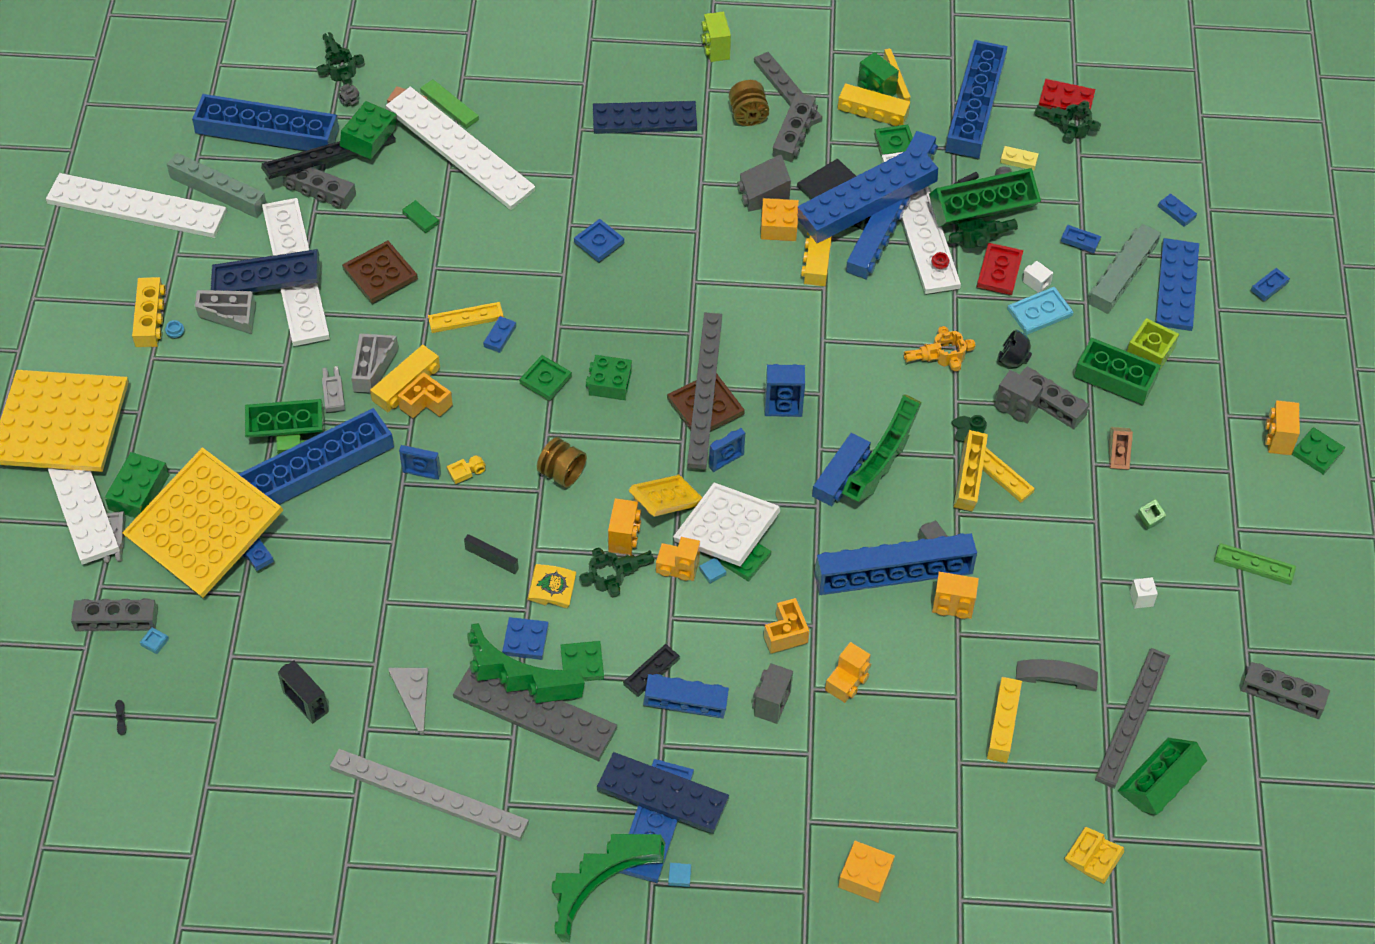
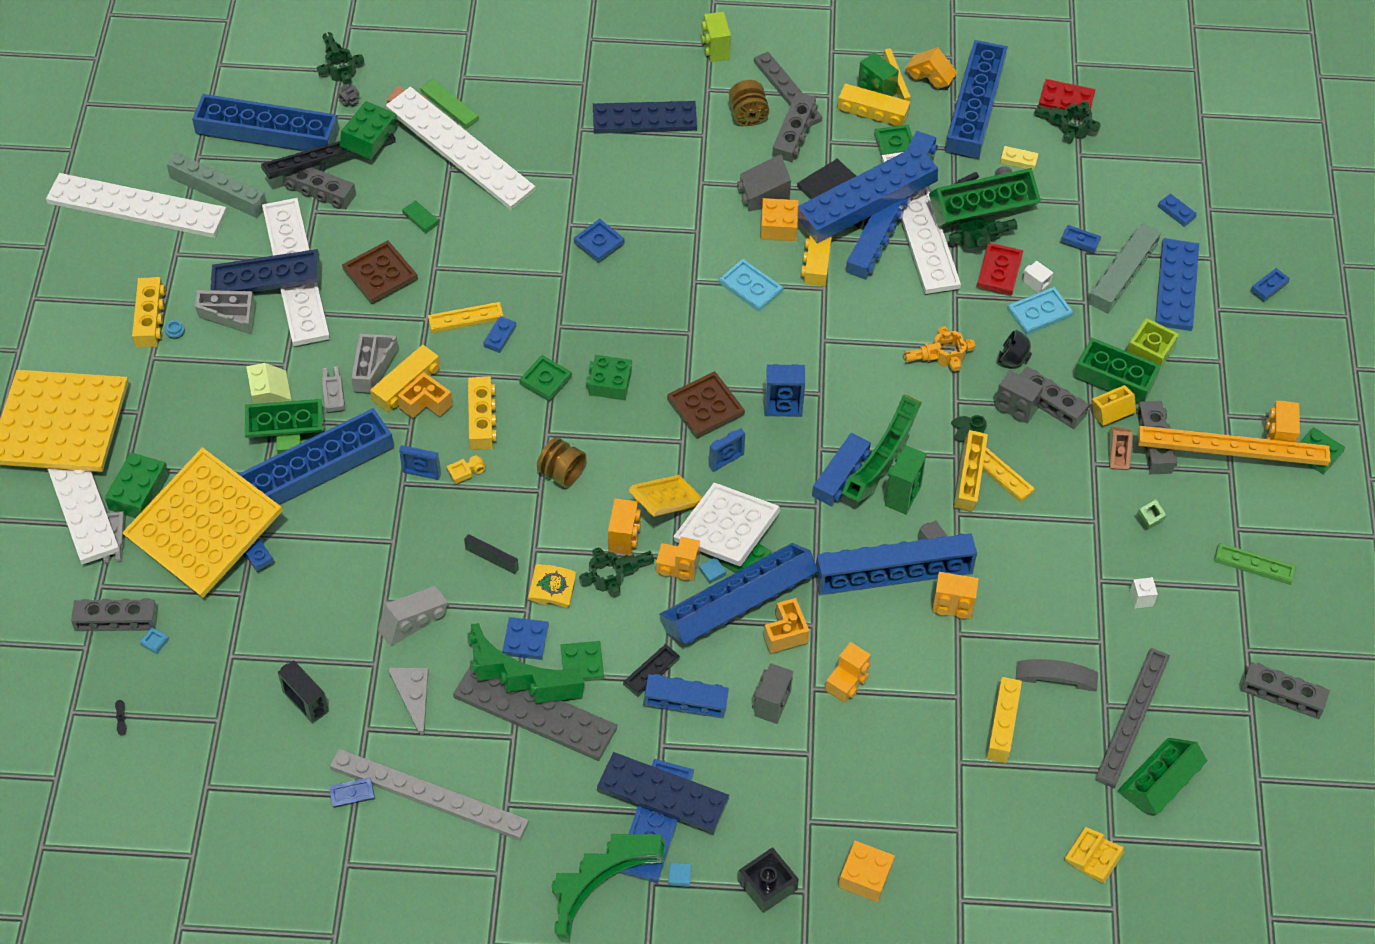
dark grey plate [687,312,722,469] -> none
red plate [931,252,950,269] -> none
none -> yellowish green slope [246,363,292,404]
none -> plate [329,777,374,807]
none -> light grey wedge [378,586,448,647]
none -> yellow brick [468,377,496,450]
none -> blue brick [659,543,818,644]
none -> medium azure tile [719,259,783,312]
none -> black brick [738,847,799,913]
none -> green brick [884,445,927,515]
none -> light orange brick [905,47,957,89]
none -> yellow brick [1092,385,1136,426]
none -> dark grey brick [1136,401,1177,475]
none -> light orange plate [1138,426,1330,466]

